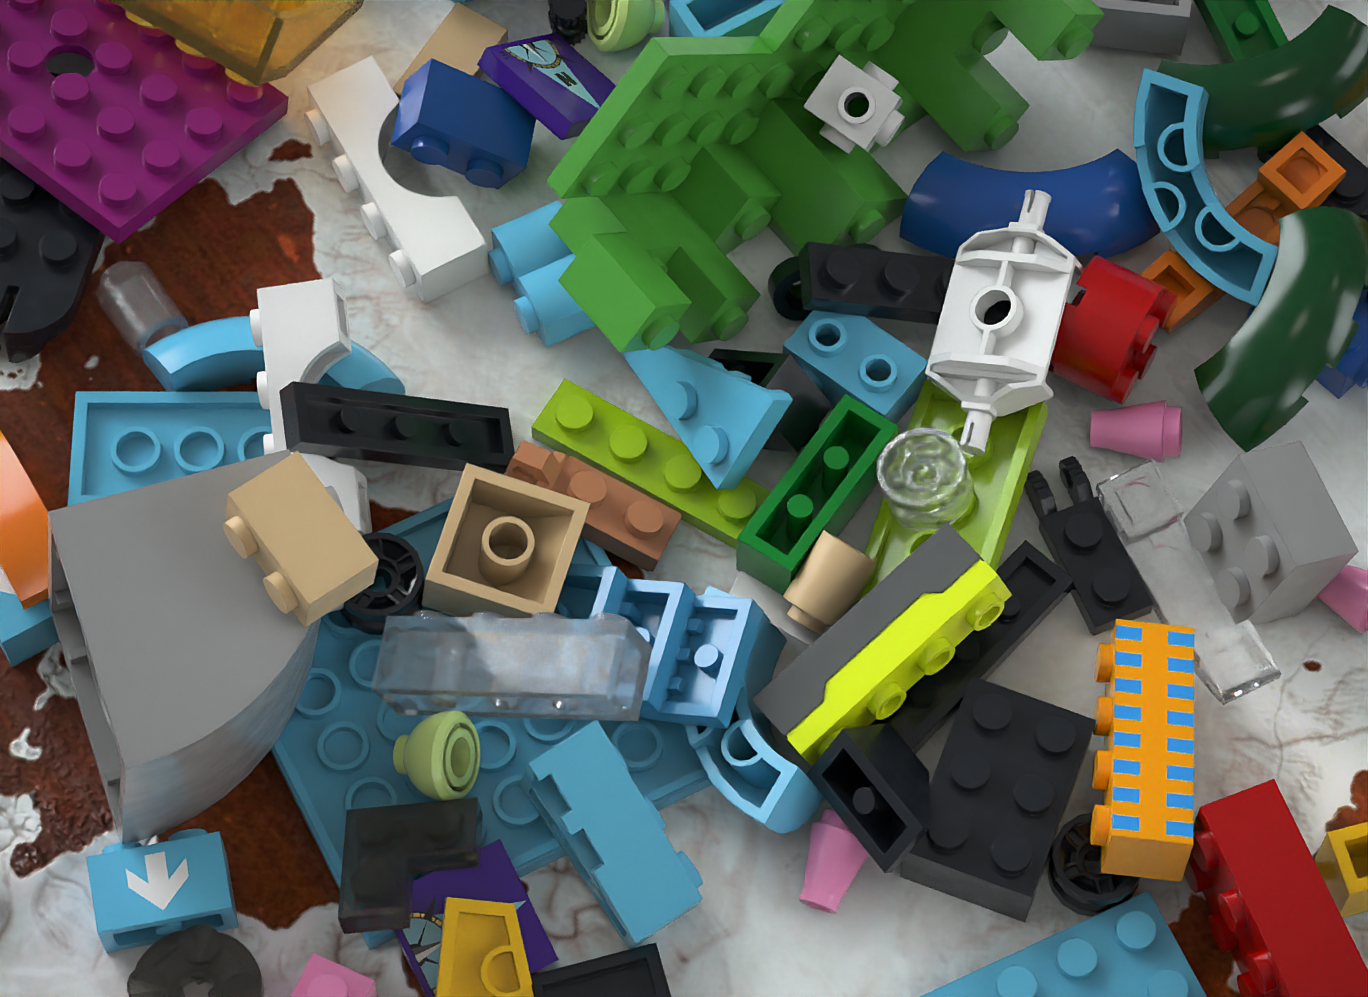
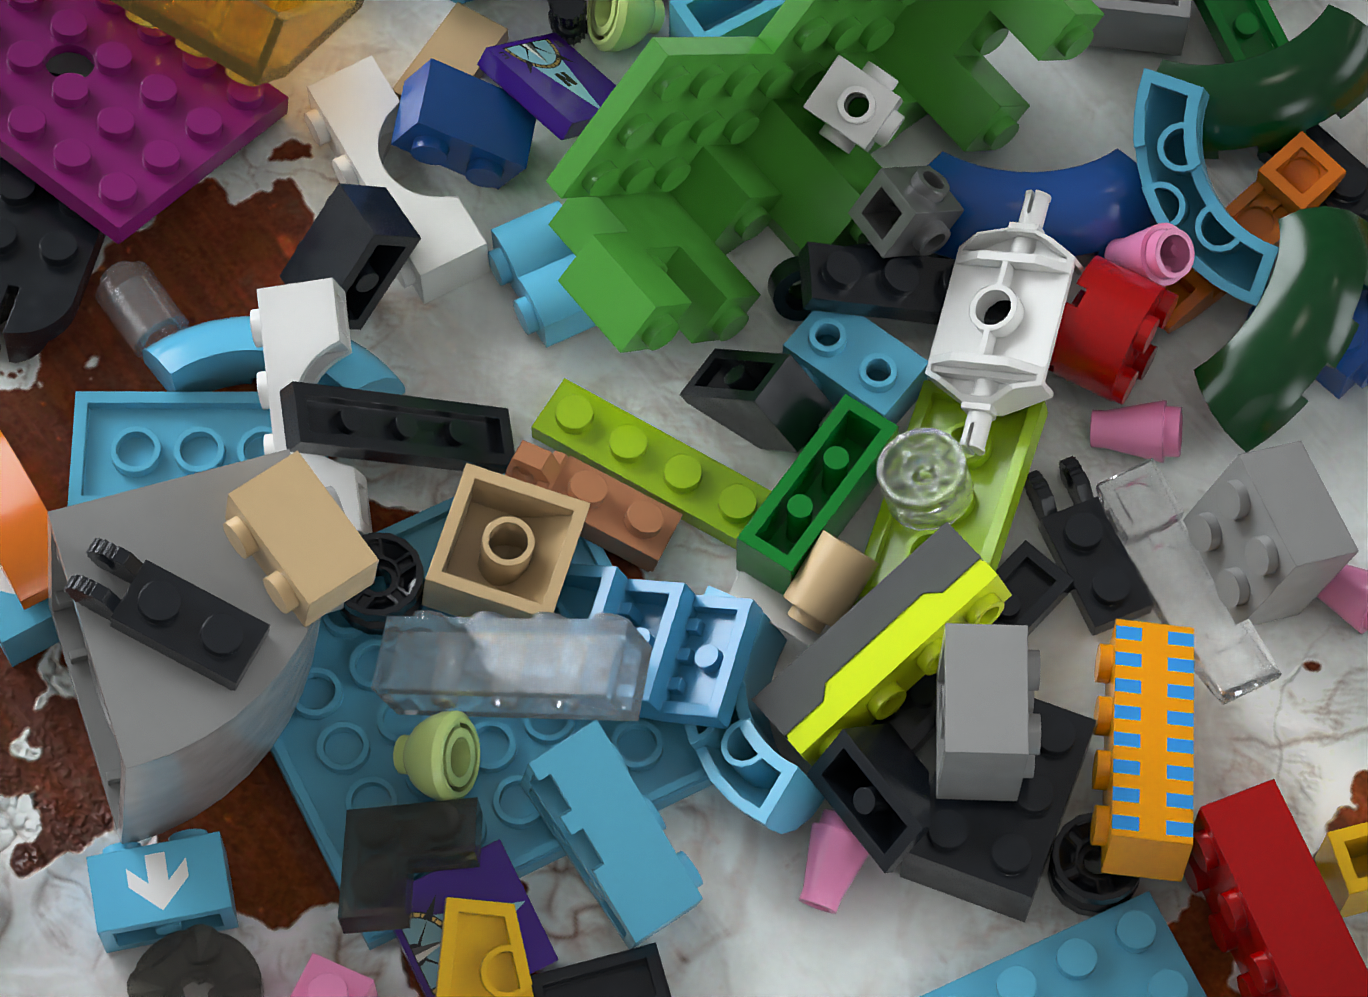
medium azure wing [622,344,793,490] -> none
none -> black hinge [64,538,270,691]
none -> black brick [280,183,421,330]
none -> flat silver brick [848,165,964,258]
none -> light grey brick [936,623,1041,801]
none -> bright pink cone [1104,223,1195,286]

